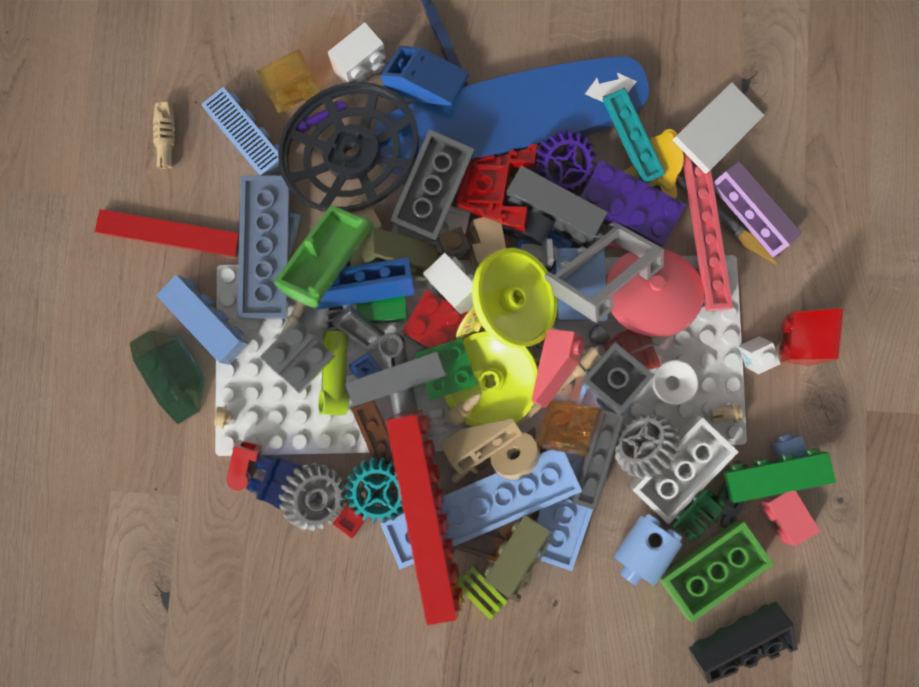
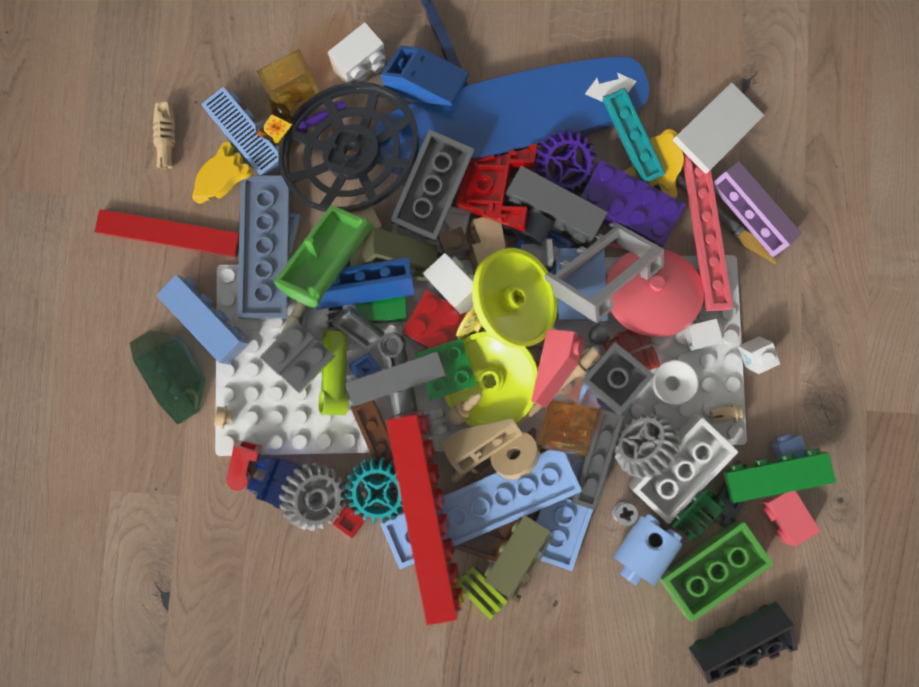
red slope [779,308,844,366] -> none
none -> yellow tile [192,141,253,204]
none -> dark brown brick [254,99,292,144]
none -> light grey bush [612,502,638,526]
none -> white brick [683,319,724,352]

